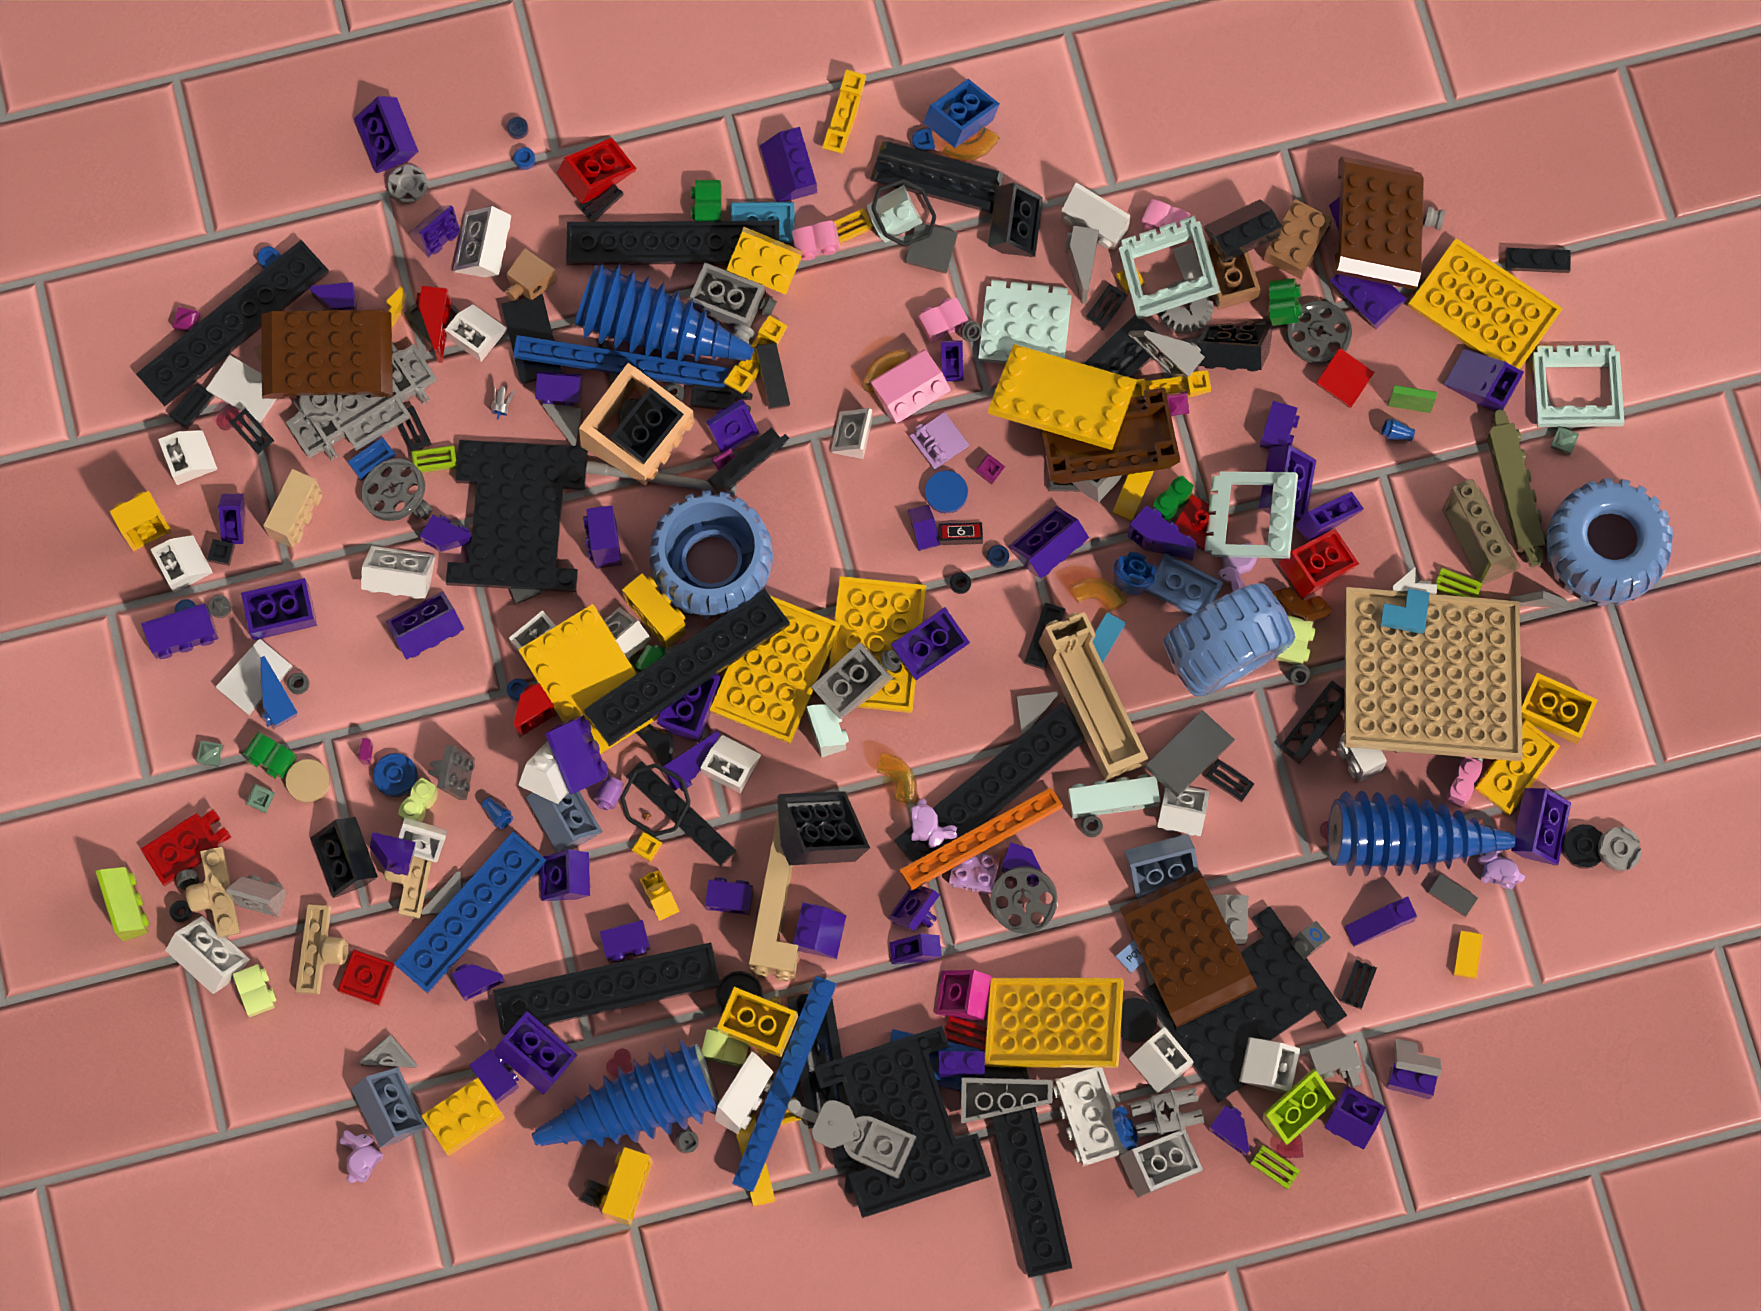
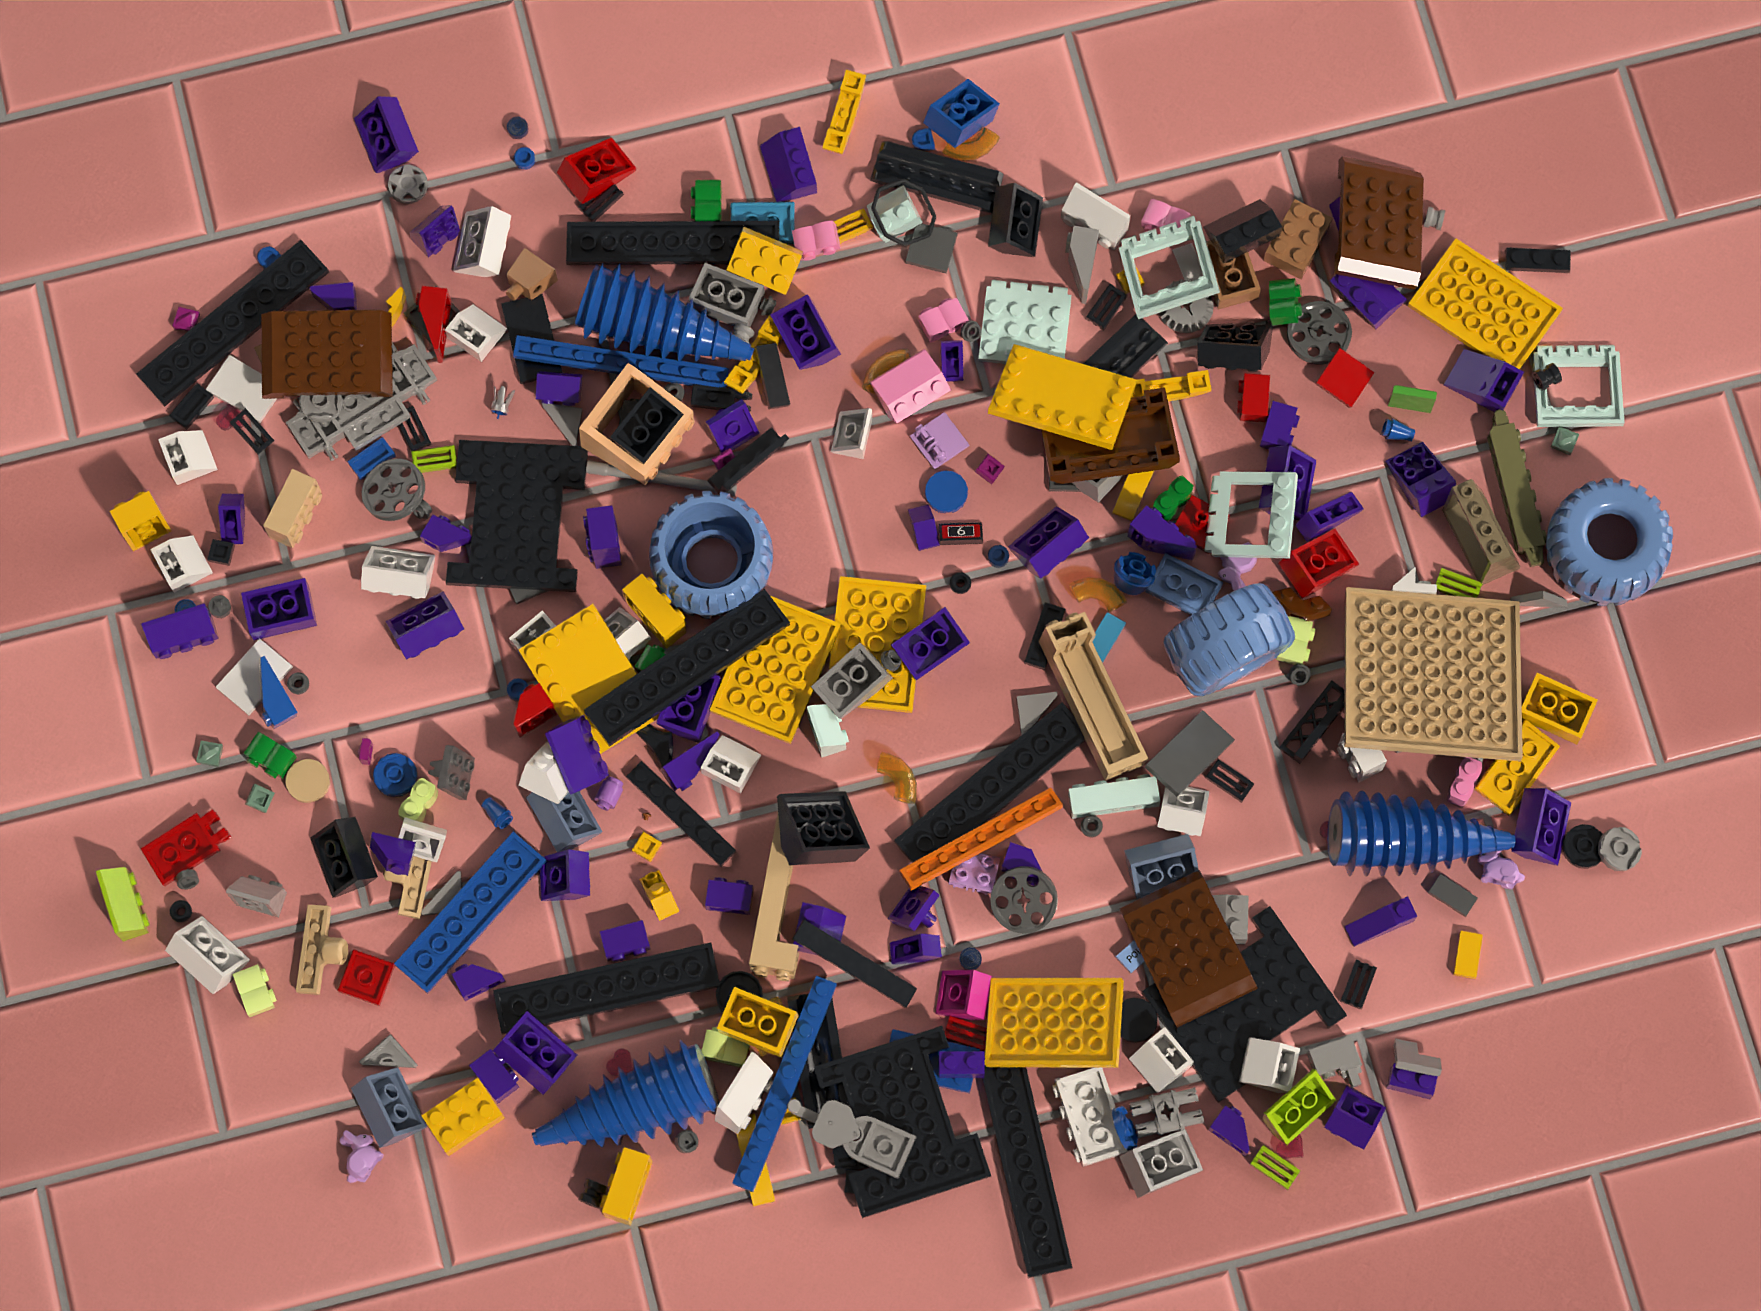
tan plate [186,847,241,938] -> none
black piece [620,763,691,836] -> none
lavender animal [911,799,957,848] -> none
light grey wedge [961,1078,1053,1124] -> none
light grey slope [1128,330,1205,377] -> none
magenta tile [1167,391,1190,416] -> none
dark grey brick [1290,921,1331,960] -> none
dark azure tile [1380,589,1430,634] -> none
none -> dark purple slope [771,294,841,370]
none -> black tile [792,920,917,1008]
none -> dark blue tile [959,948,982,970]
none -> red brick [1237,373,1270,423]
none -> dark purple slope [1386,442,1456,517]
none -> black wheel [1532,363,1562,391]

